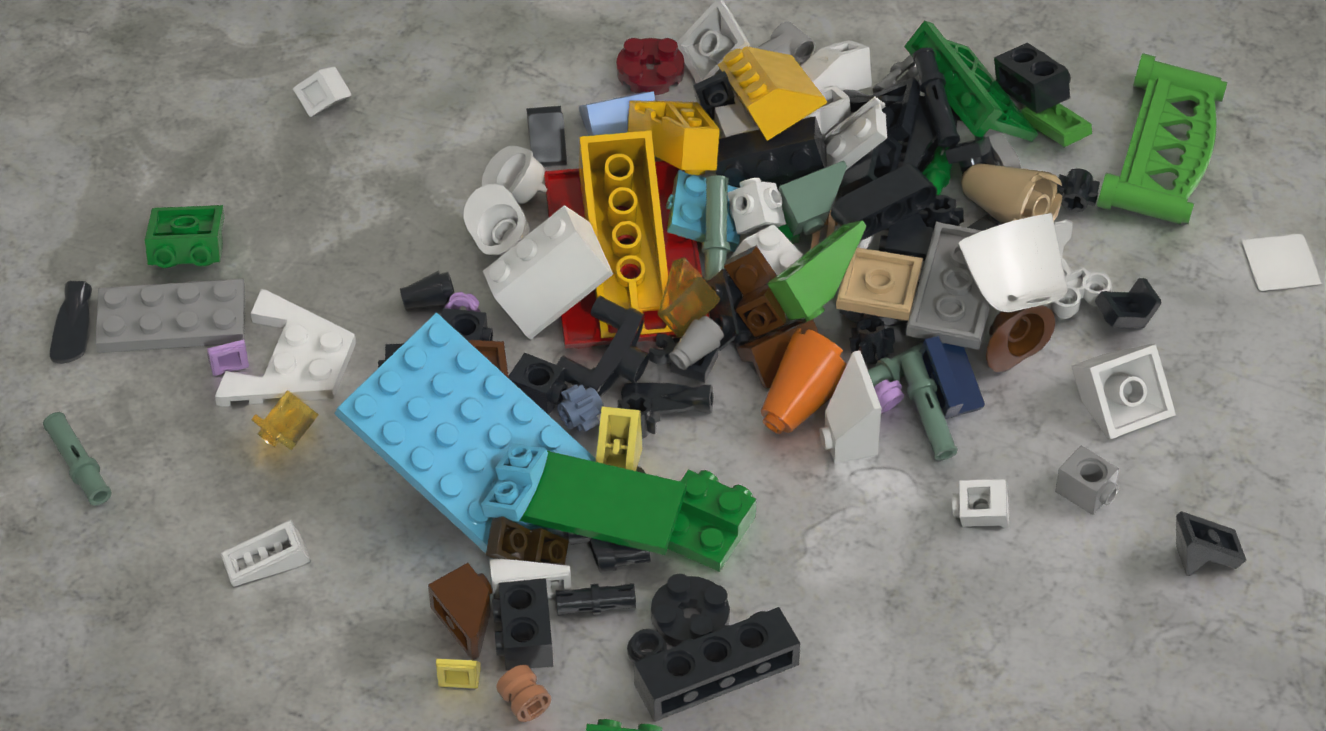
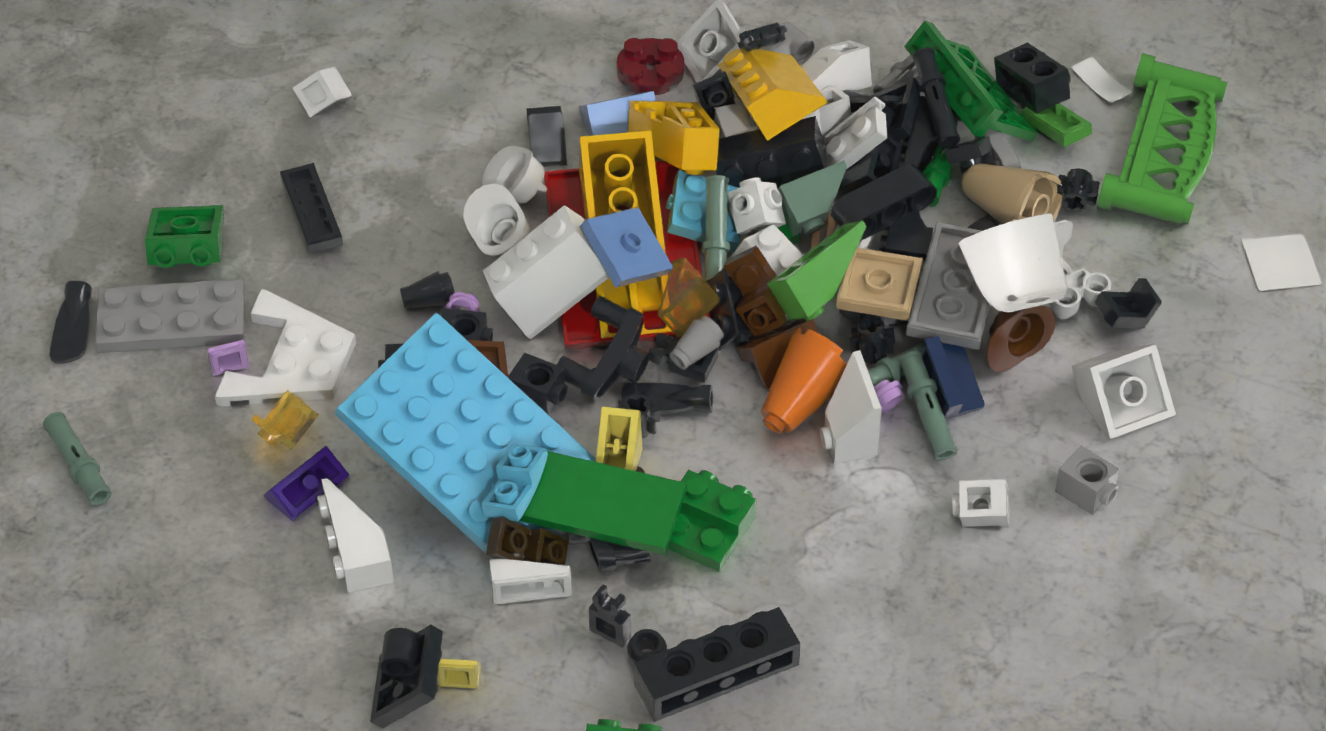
white slope [220,520,311,587] -> none
reddish brown slope [428,563,493,661] -> none
black brick [492,579,553,671] -> none
nougat wheel [496,665,551,722] -> none
black pin [555,583,636,616] -> none
sand blue gear [557,385,604,432] -> none
black plate [651,573,730,647] -> none
black gear [919,195,964,232] -> none
black slope [1176,511,1247,576] -> none
none -> dark purple slope [263,446,350,521]
none -> black plate [280,163,343,254]
none -> white slope [317,478,394,593]
none -> black plate [370,624,443,729]
none -> medium blue plate [580,207,674,288]
none -> black plate [589,584,631,648]
none -> black axle [737,22,787,52]
none -> white sticker [1072,57,1132,103]

